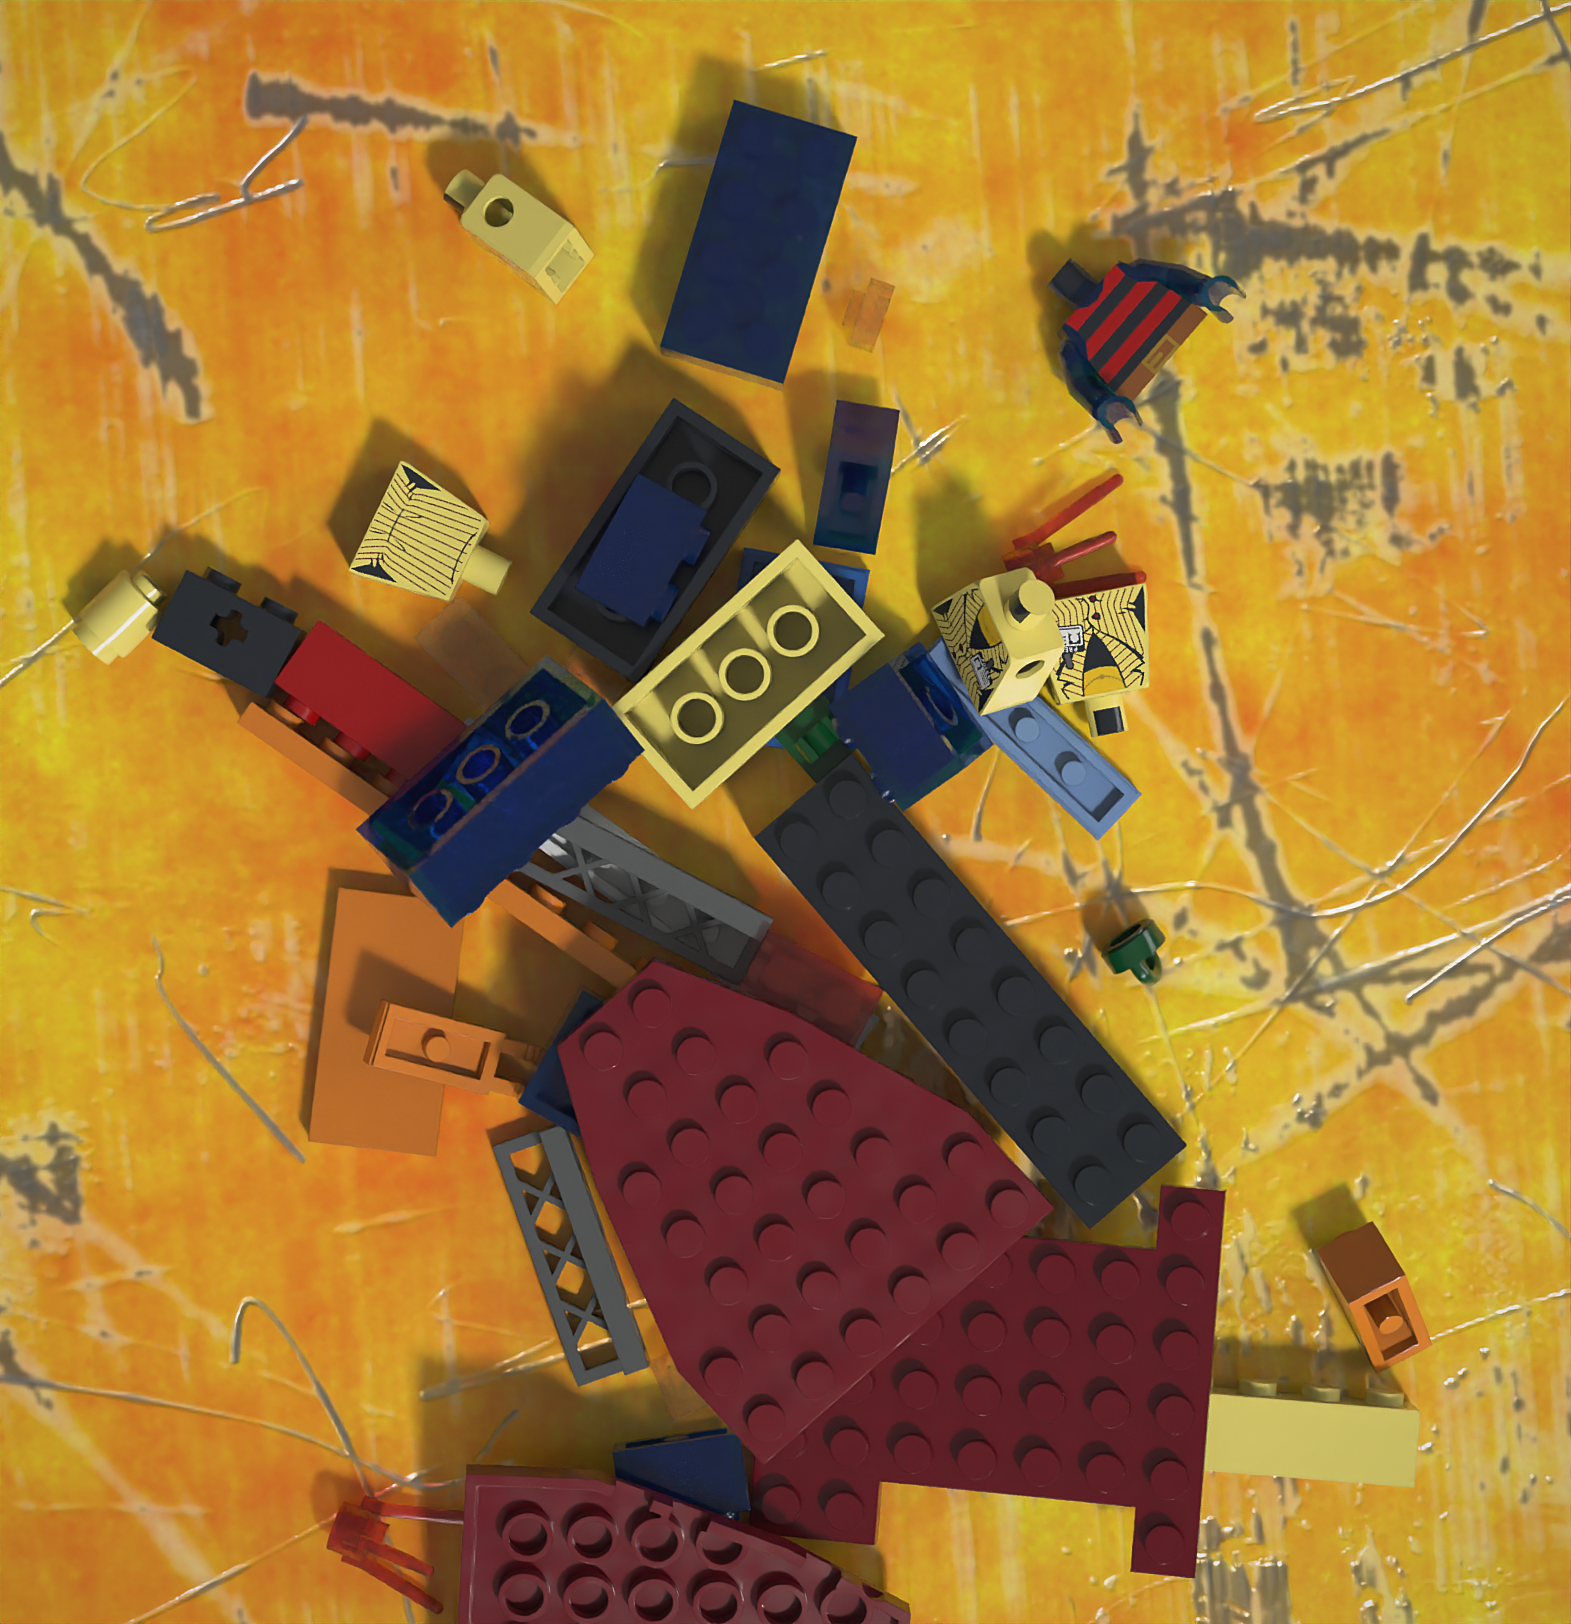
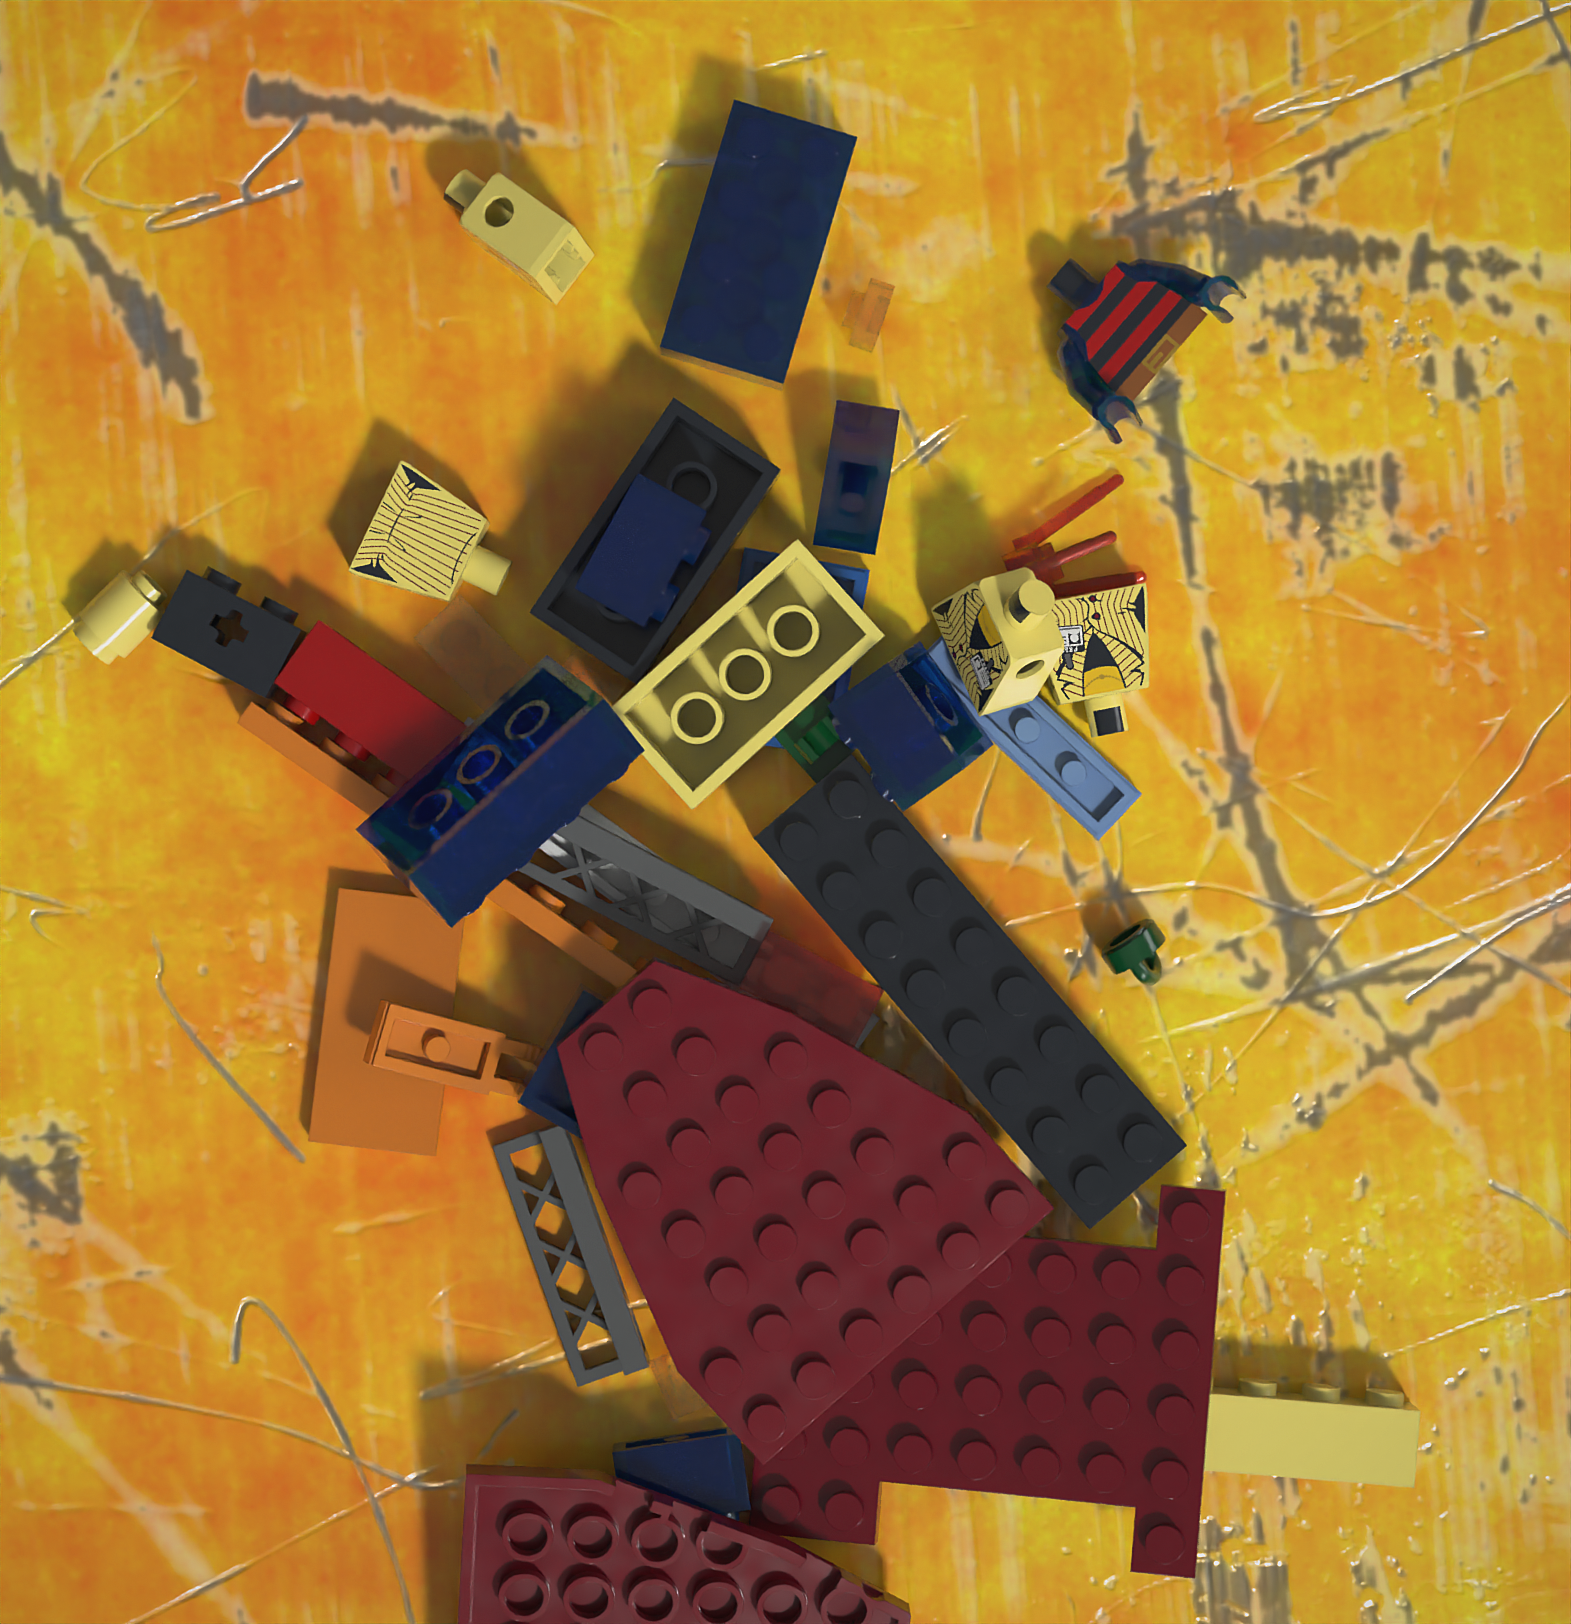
clear red plant [326,1495,464,1614] -> none
orange slope [1316,1221,1433,1374] -> none

